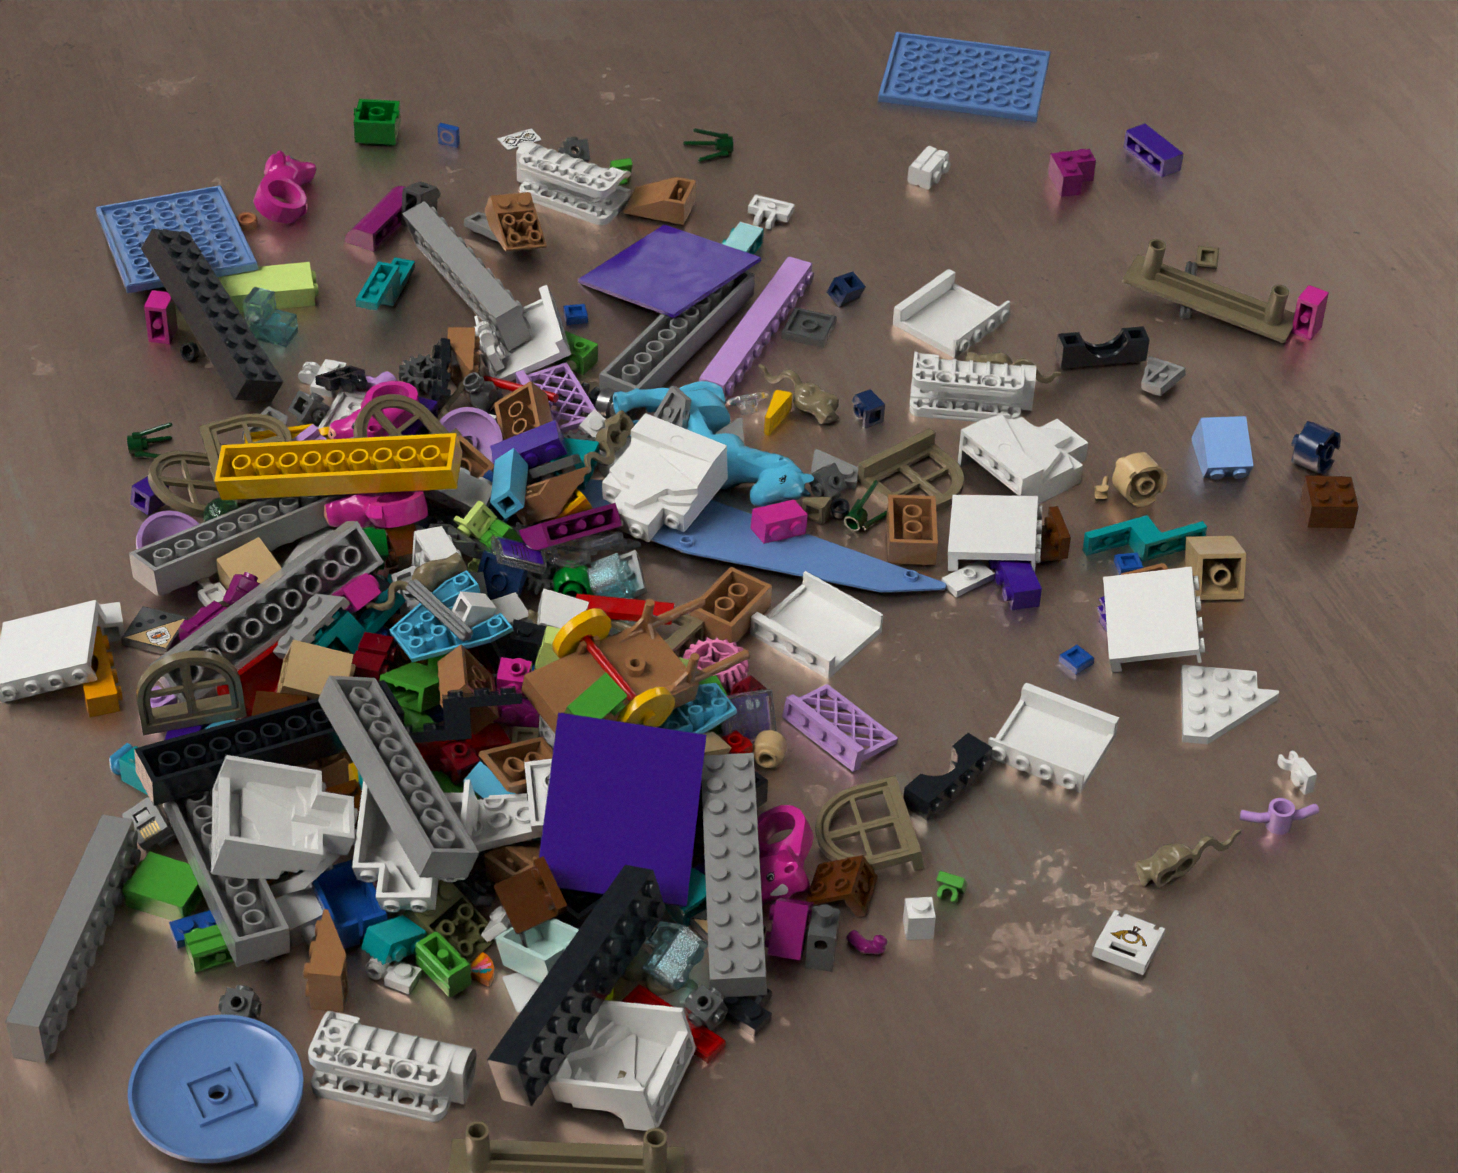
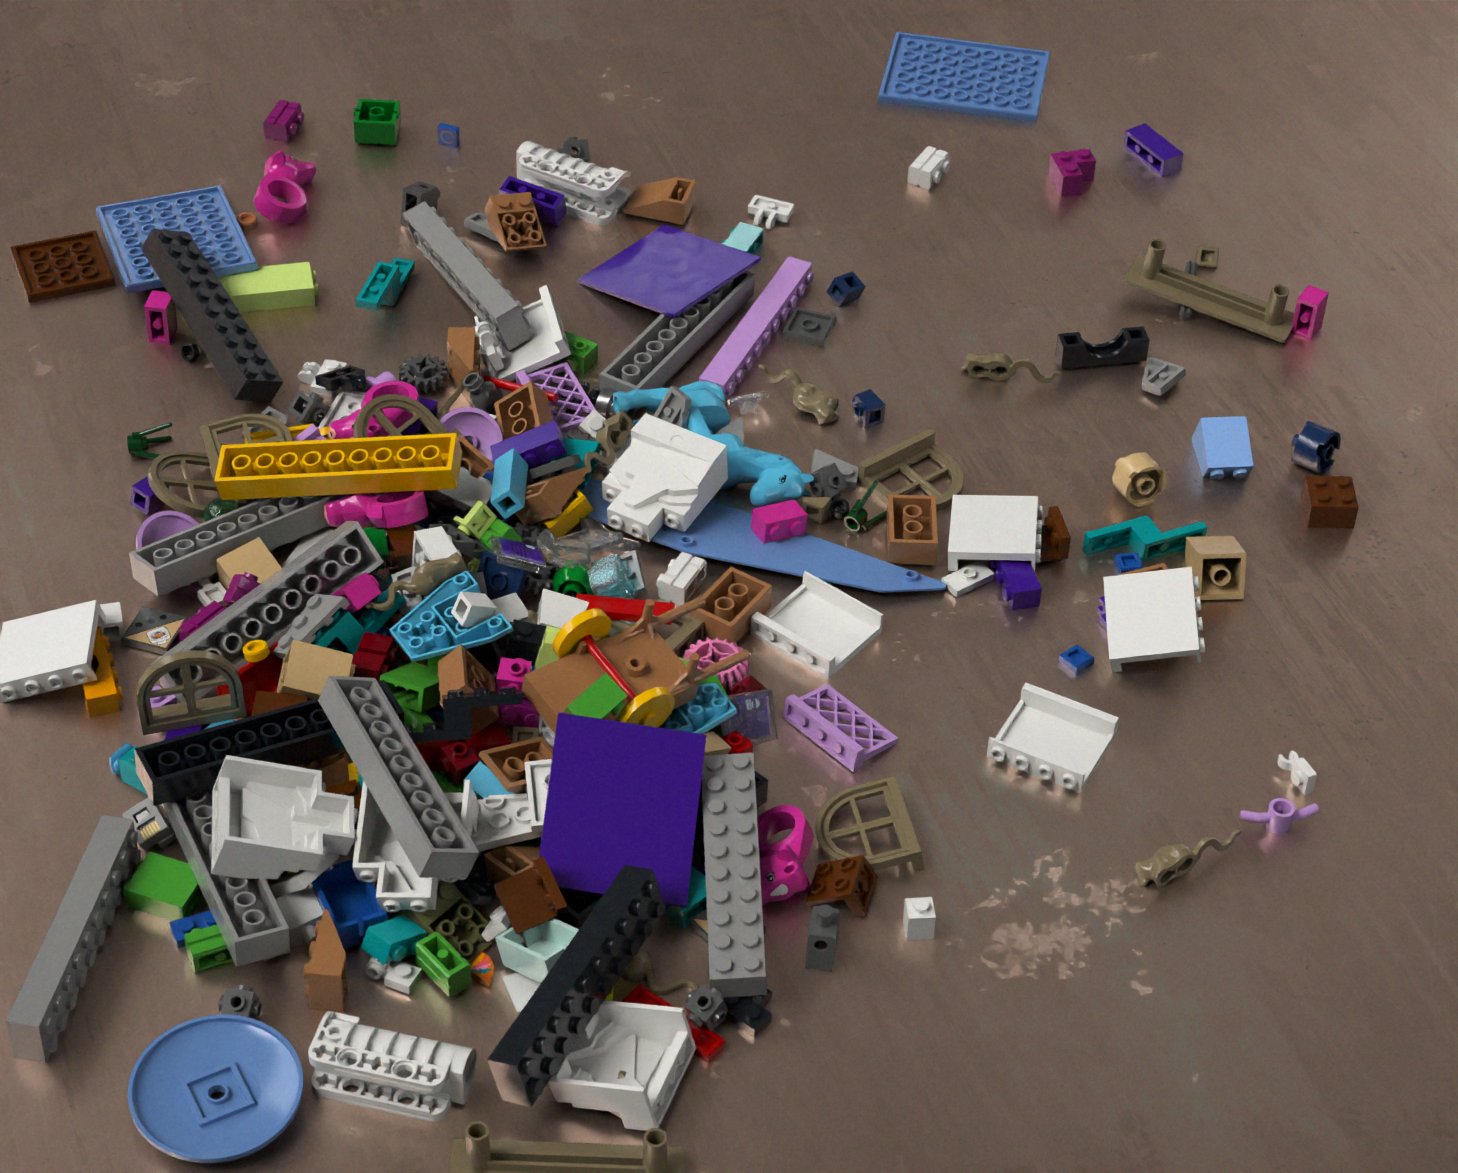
clear light blue brick [243,287,298,347] -> none
magenta brick [345,186,405,252] -> none
axle [406,579,474,642] -> none
black wing [429,338,451,410] -> none
white sticker [497,128,542,150] -> none
magenta brick [519,503,622,550] -> none
blue tile [563,304,588,325] -> none
bright green tile [609,158,633,185] -> none
clear light blue brick [642,921,708,990] -> none
dark green plant [683,128,734,162] -> none
tan head [752,730,787,768] -> none
yellow slope [764,390,793,436] -> none
magenta brick [764,897,814,960] -> none
magenta arm [846,930,888,954] -> none
white panel [893,269,1010,358] -> none
black arch [903,733,992,821] -> none
white piece [909,351,1036,422] -> none
bright green tile [936,871,968,904] -> none
white panel [958,414,1088,505] -> none
white container [1092,910,1166,975] -> none
tan hand [1094,476,1109,499] -> none
white wing [1181,665,1279,744] -> none
none -> reddish brown tile [10,230,116,303]
none -> yellow tile [243,640,270,662]
none -> magenta brick [263,100,304,143]
none -> dark purple brick [499,176,567,227]
none -> white brick [656,552,707,606]

